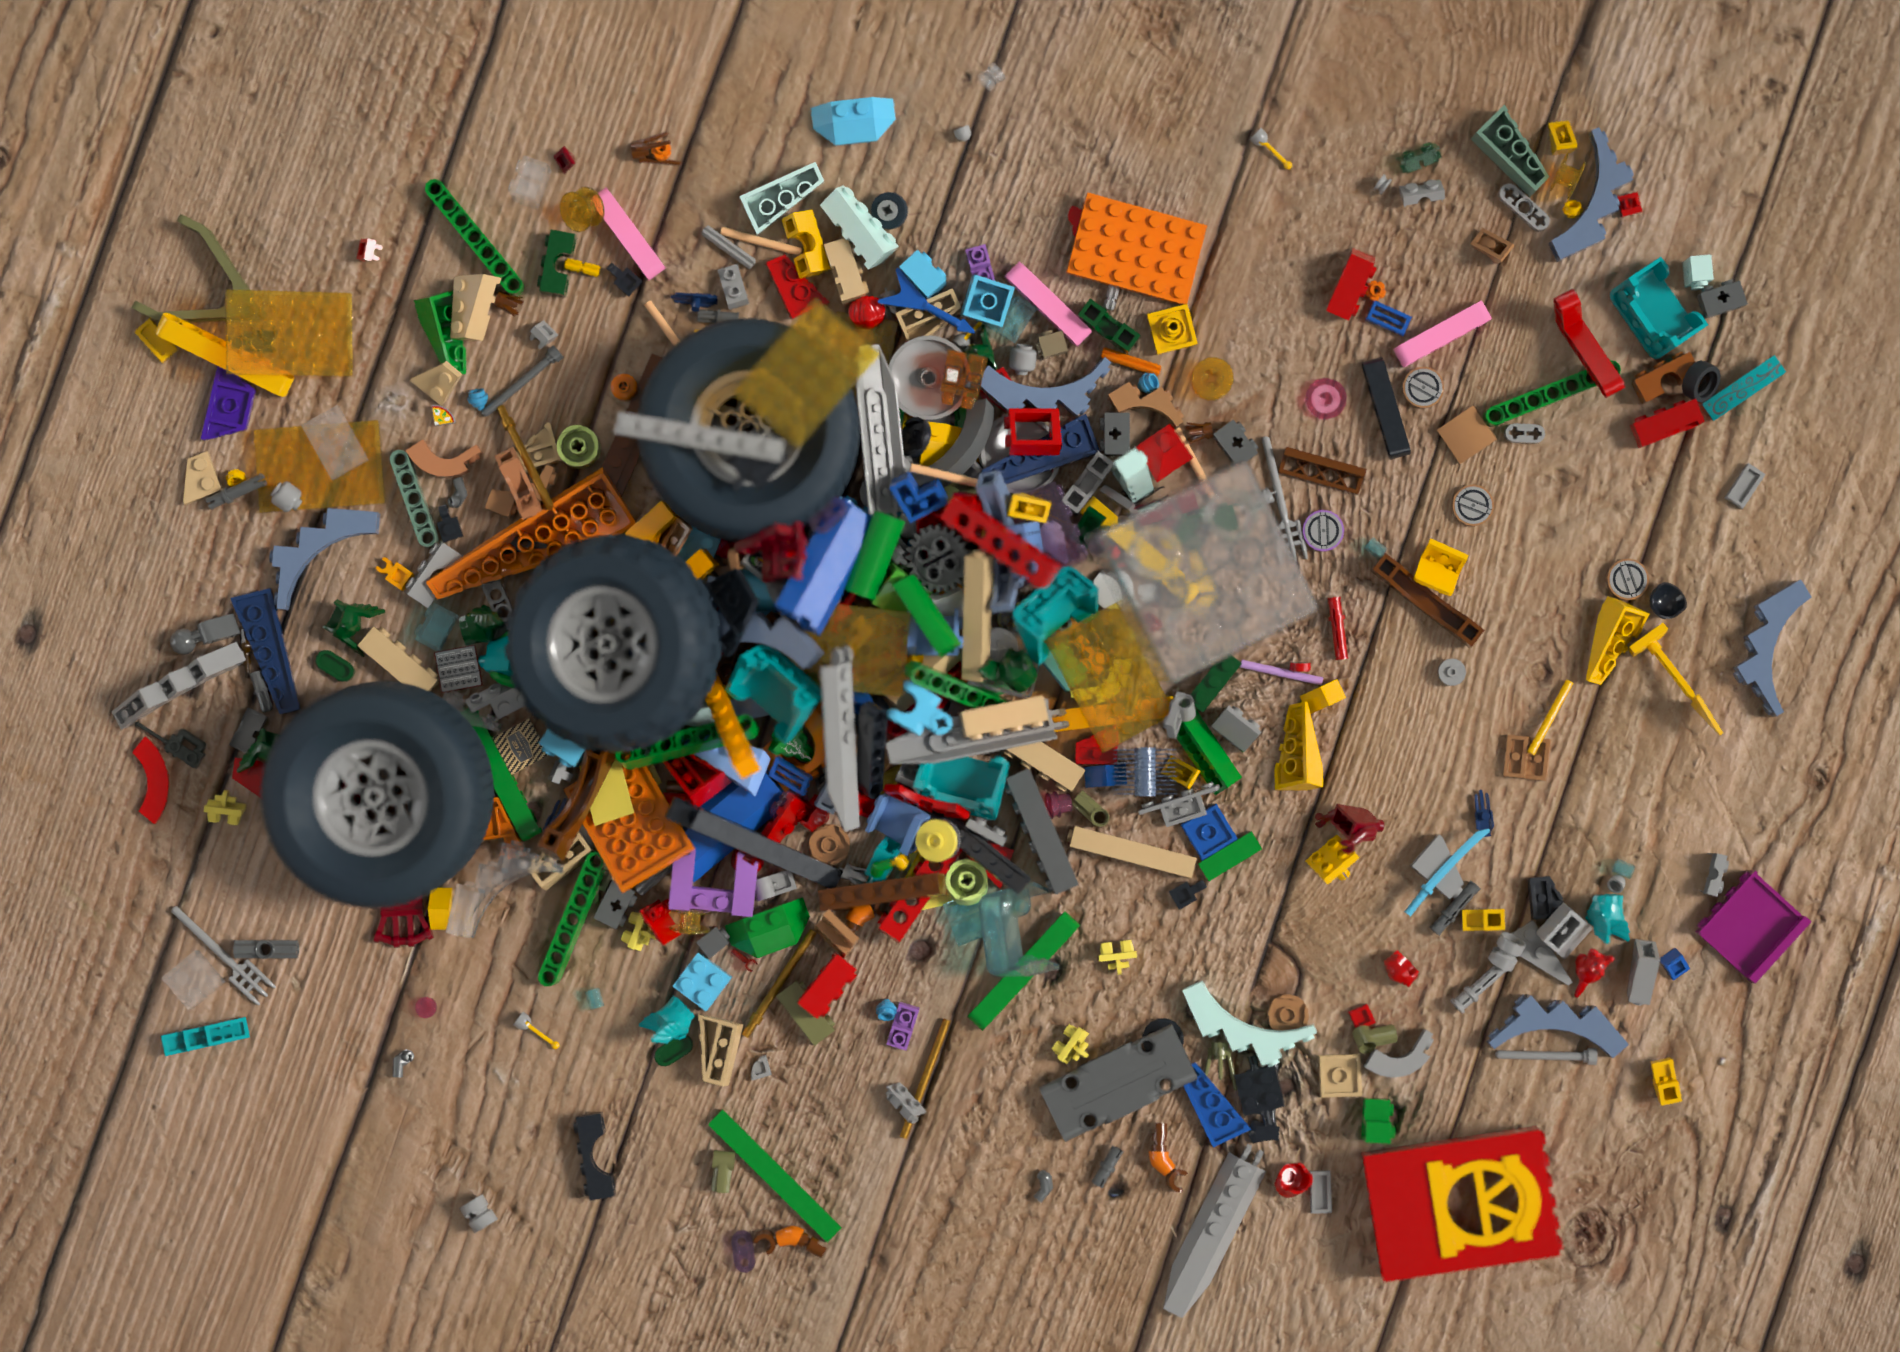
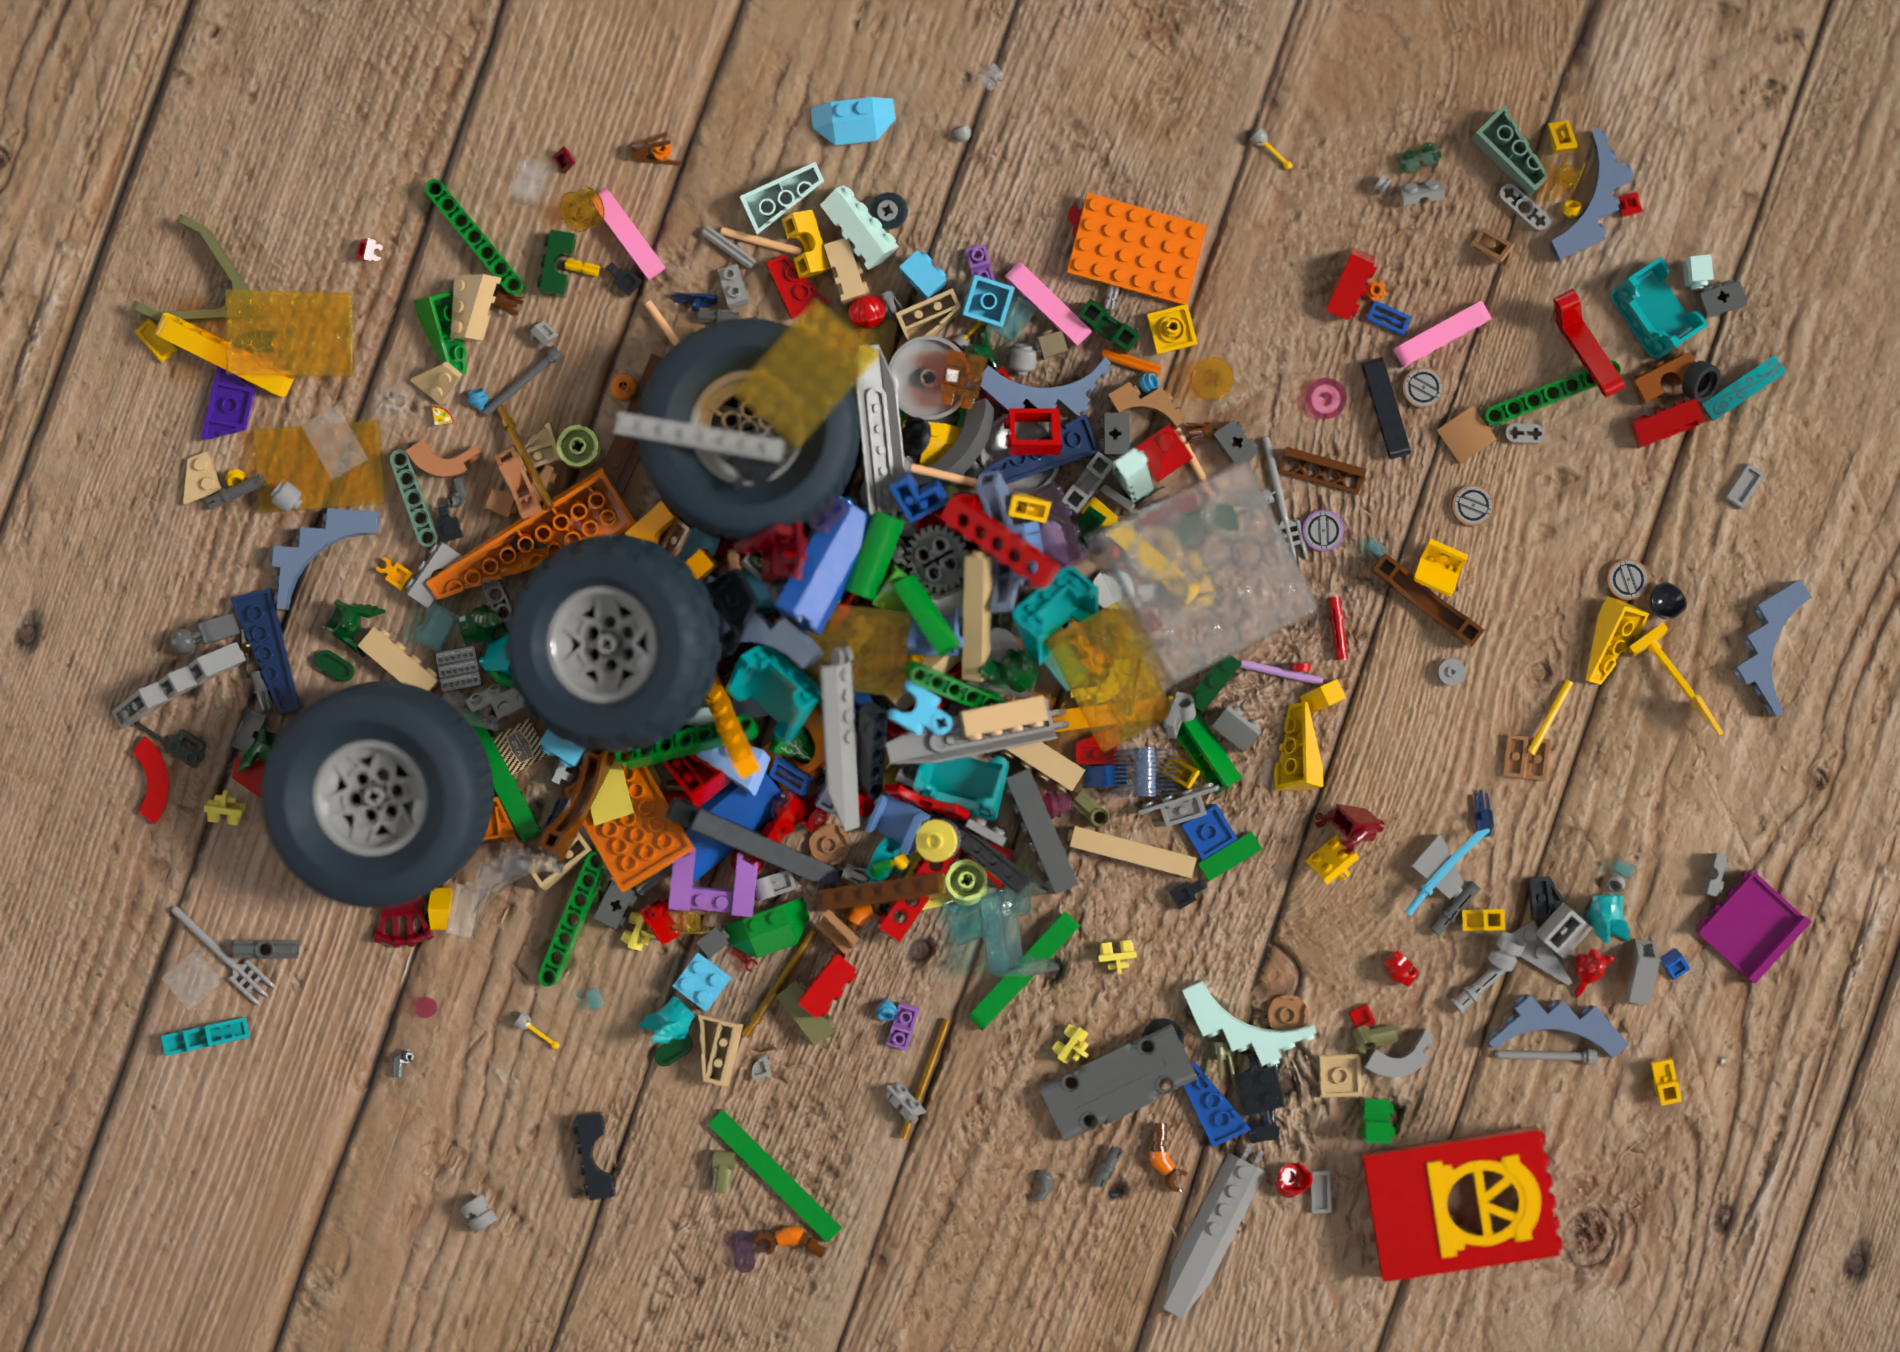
blue piece [878,268,975,334] -> none

